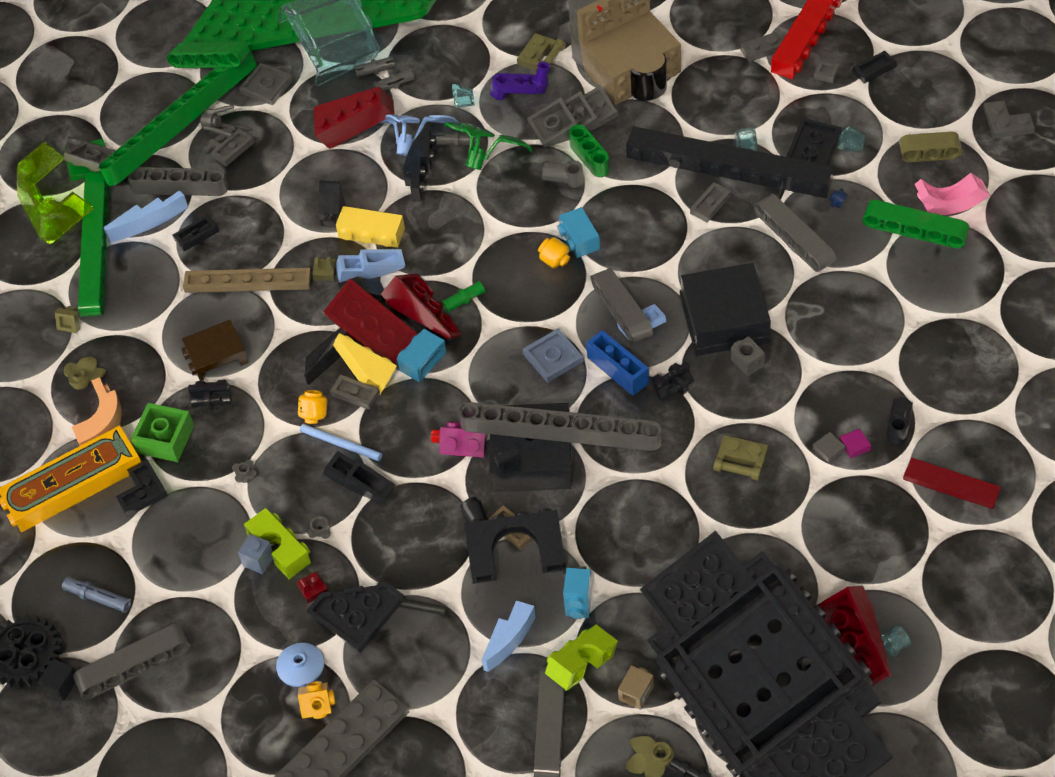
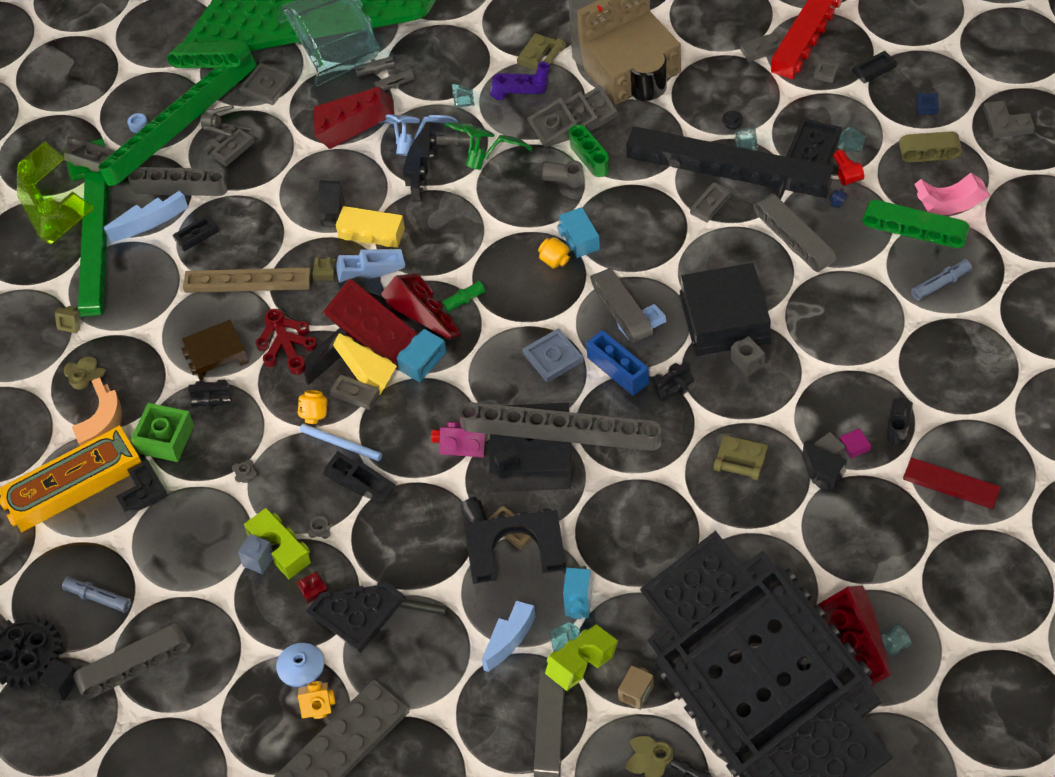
none -> light blue tile [127,113,148,133]
none -> dark red plant [256,309,317,375]
none -> clear light blue slope [550,622,580,651]
none -> black plate [722,111,743,130]
none -> black slope [802,441,847,493]
none -> red axle [833,149,865,186]
none -> sand blue pin [911,259,972,301]
none -> dark blue plate [917,93,939,114]

